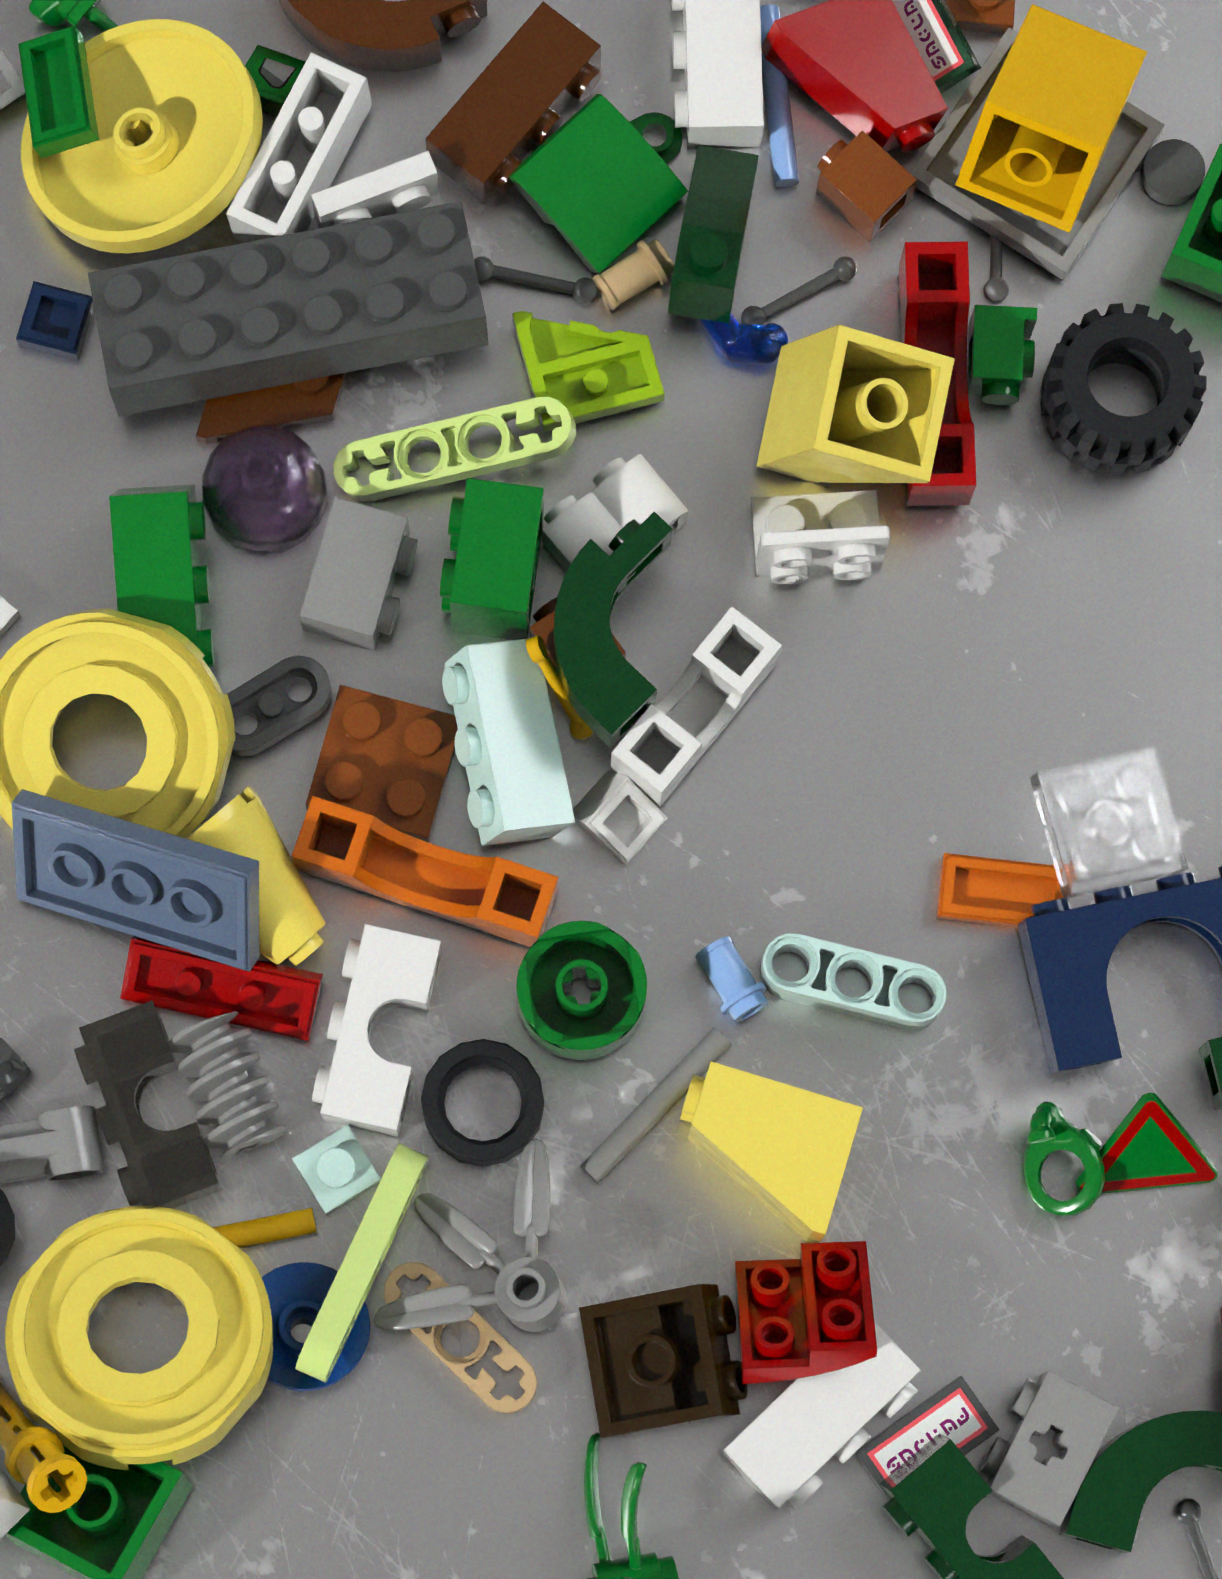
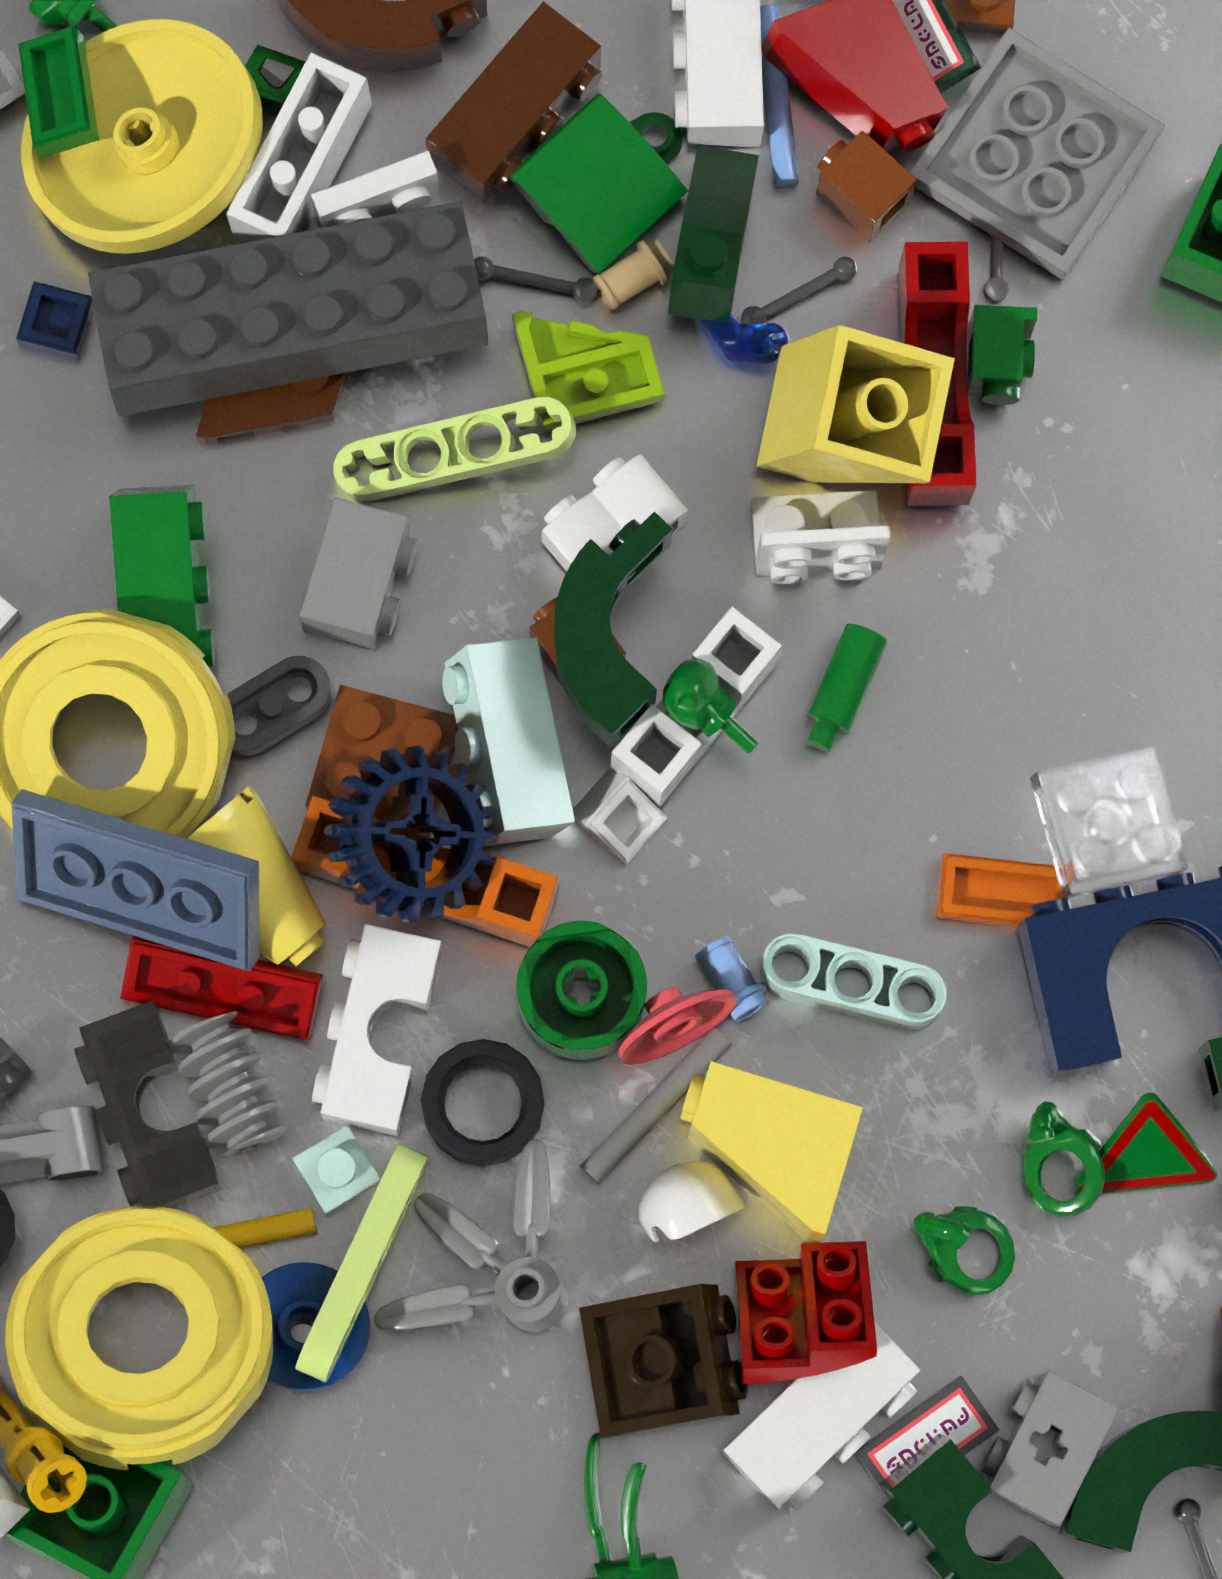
clear purple cylinder [201,425,327,553] -> none
tan beam [384,1262,537,1414] -> none
green brick [440,478,544,640] -> none
yellow hinge [526,635,593,740] -> none
yellow slope [955,4,1147,233] -> none
black tyre [1040,303,1207,475] -> none
dark grey tile [1141,139,1205,205] -> none
none -> dark blue gear [323,746,500,922]
none -> coral dish [618,987,737,1065]
none -> white hair [638,1161,744,1242]
none -> green piece [663,659,758,754]
none -> green cylinder [807,624,888,752]
none -> green piece [914,1206,1015,1295]

